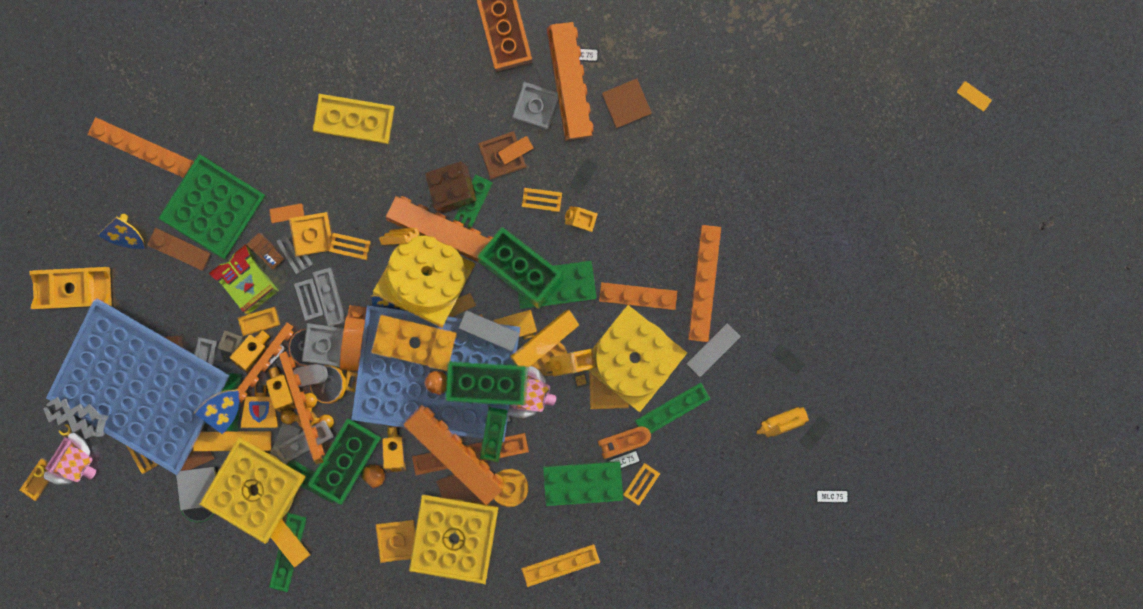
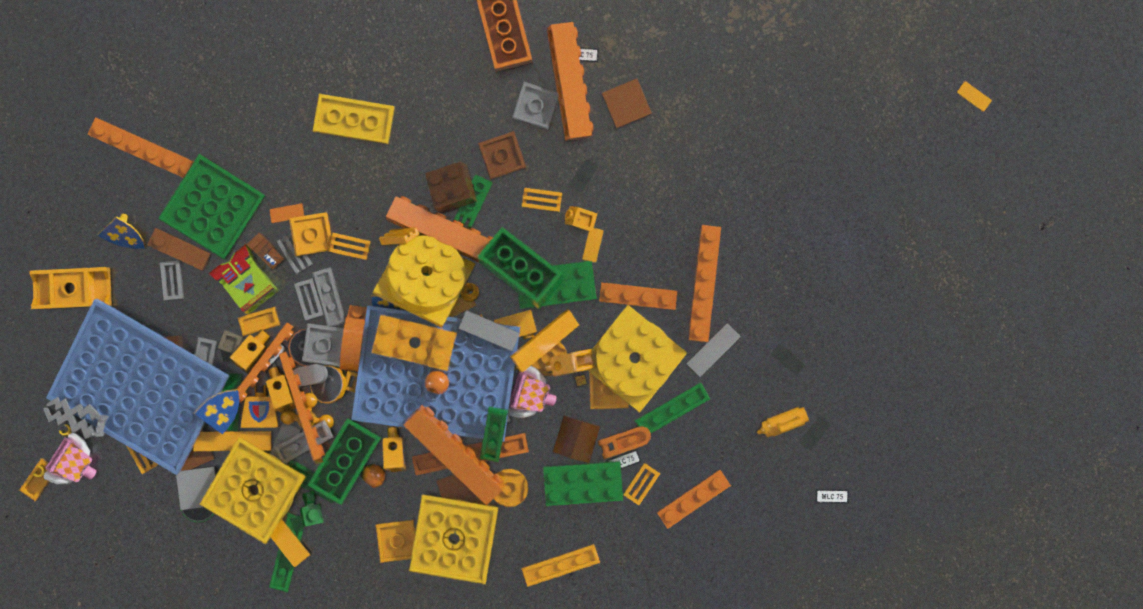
green brick [446,362,529,405] -> none
orange sticker [498,136,534,164] -> none
none -> light grey tile [160,260,184,300]
none -> green plate [300,491,324,527]
none -> light orange plate [460,283,479,302]
none -> reddish brown slope [553,415,600,463]
none -> light orange sticker [582,228,604,263]
none -> orange plate [657,469,731,529]

